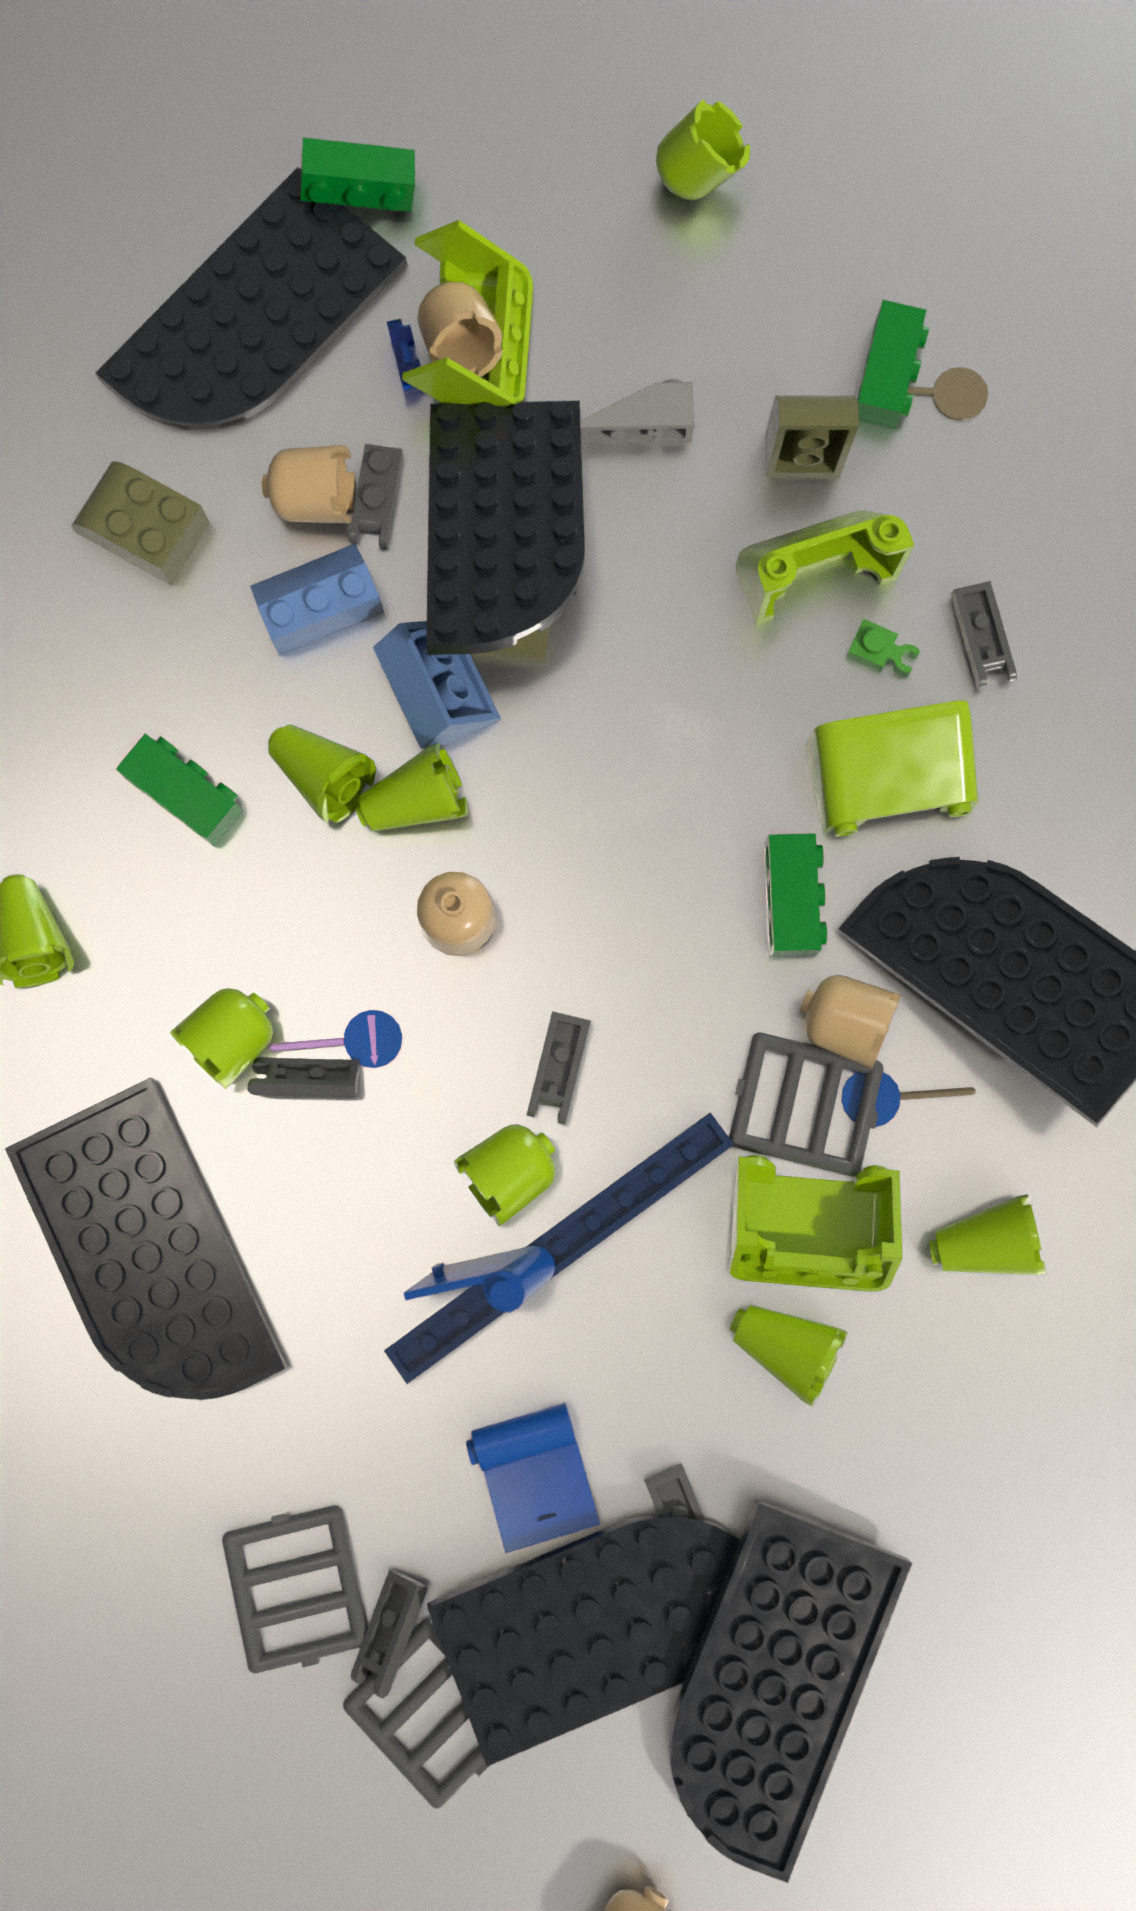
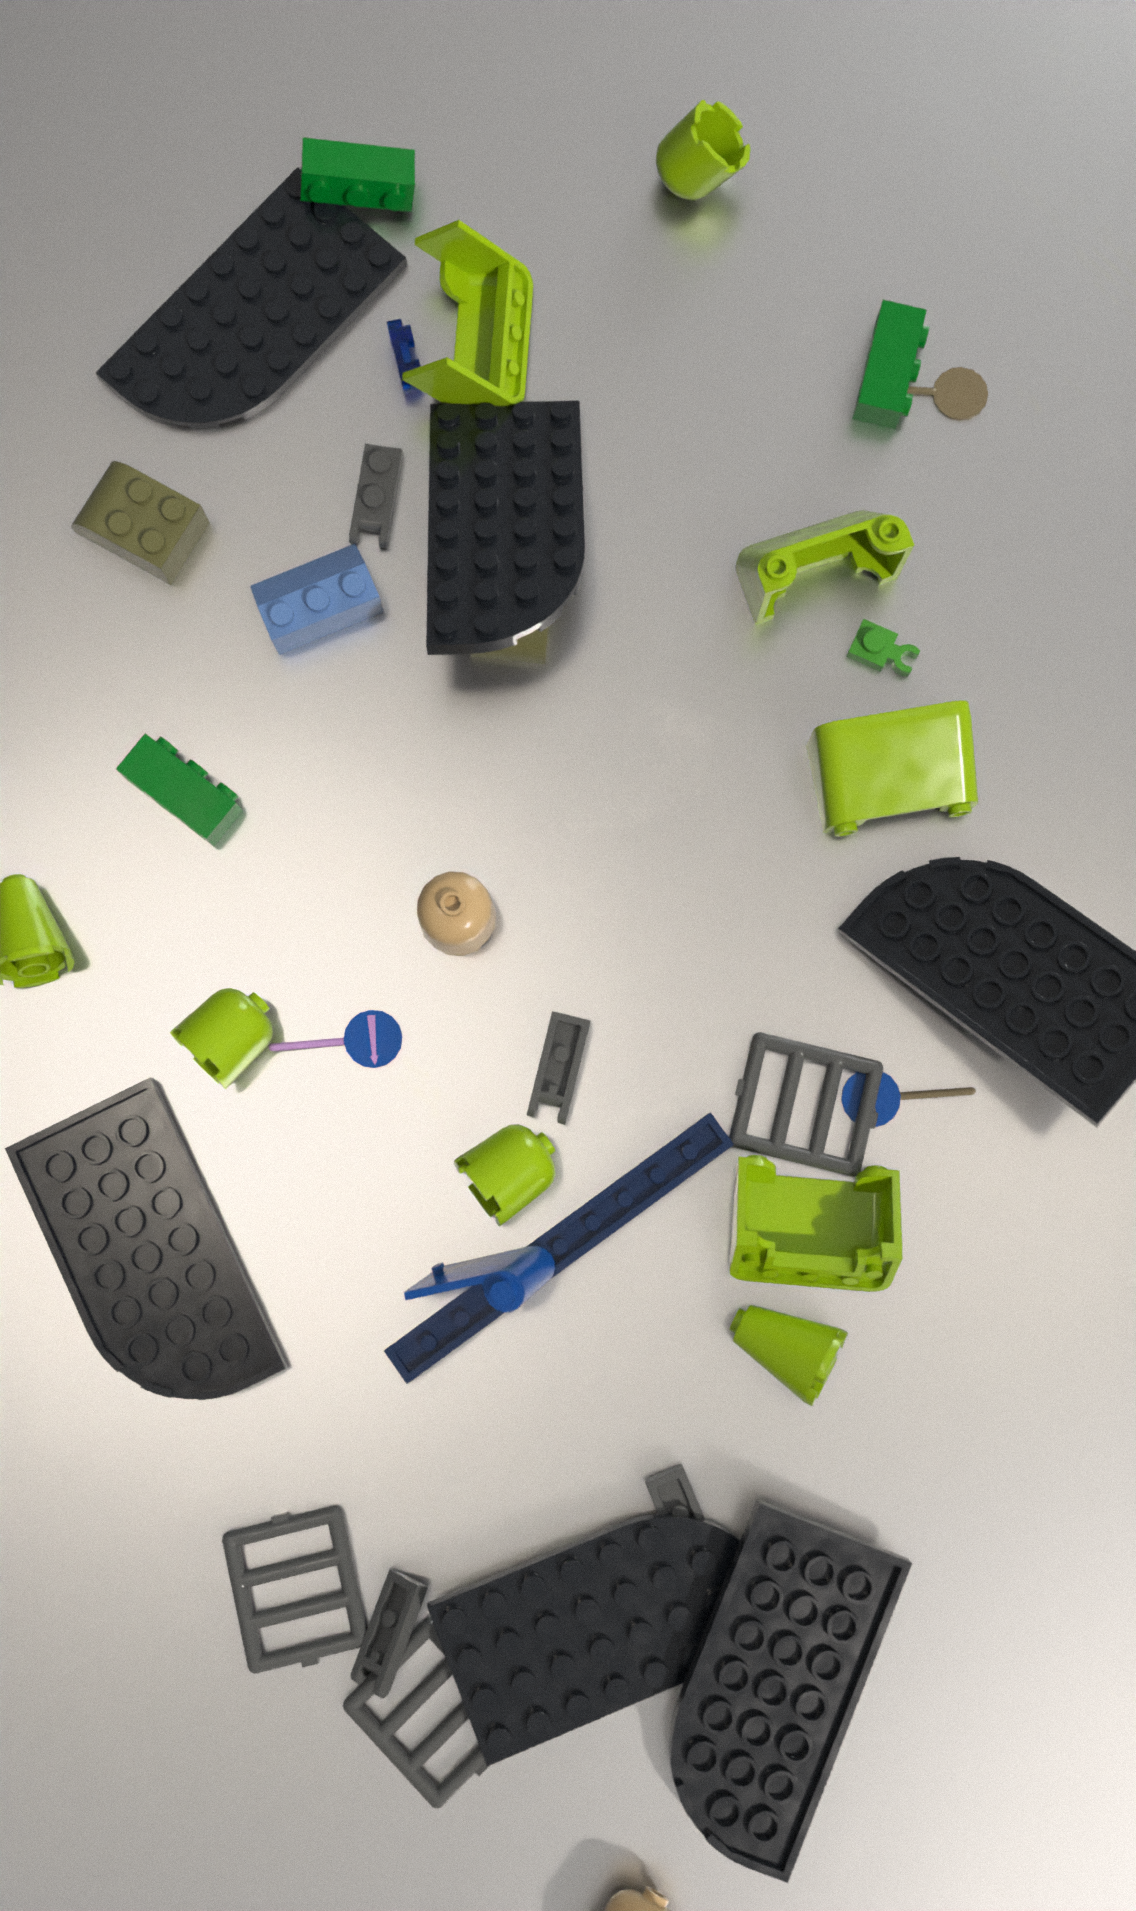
dark grey hinge [247,1057,360,1098] -> none
tan cylinder [262,445,356,523] -> none
lime cone [268,724,376,823] -> none
lime cone [355,742,469,831] -> none
medium blue slope [373,621,501,749] -> none
tan cylinder [417,282,503,377] -> none
blue door [466,1402,600,1554] -> none
light grey slope [580,379,694,444] -> none
green brick [764,833,827,957] -> none
olive brick [765,395,859,476] -> none
tan cylinder [800,975,901,1069] -> none
lime cone [928,1194,1046,1276] -> none
dark grey hinge [950,581,1017,689] -> none

